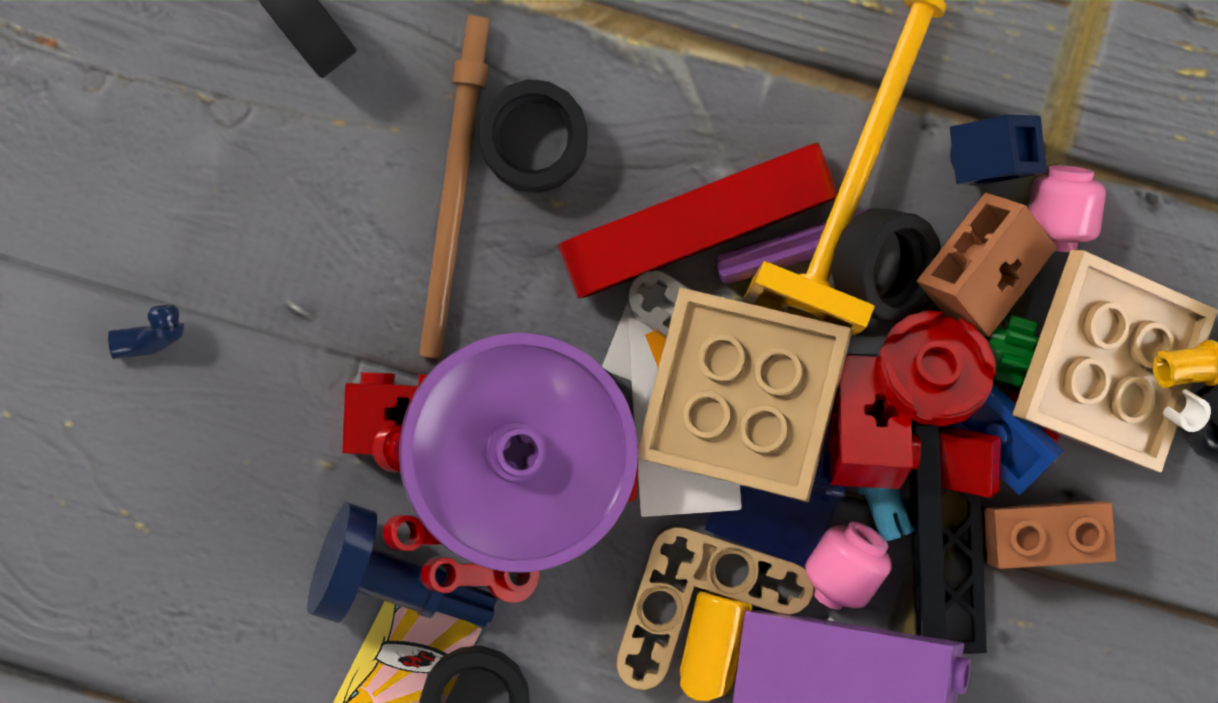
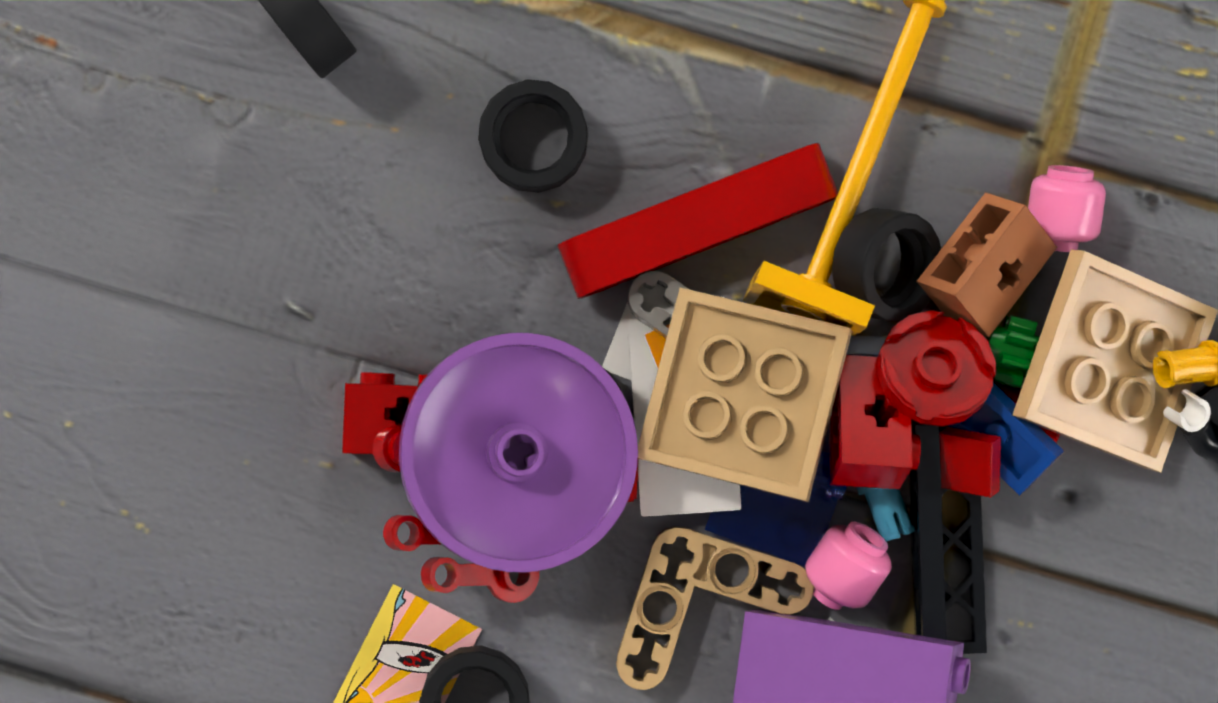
dark blue arm [108,304,184,359] -> none
dark blue piece [307,502,498,627] -> none
medium nougat bar [419,15,490,359] -> none
yellow arm [680,591,752,701] -> none
medium lavender axle [715,208,871,285] -> none
dark blue brick [950,114,1047,184] -> none
nougat brick [982,500,1116,569] -> none

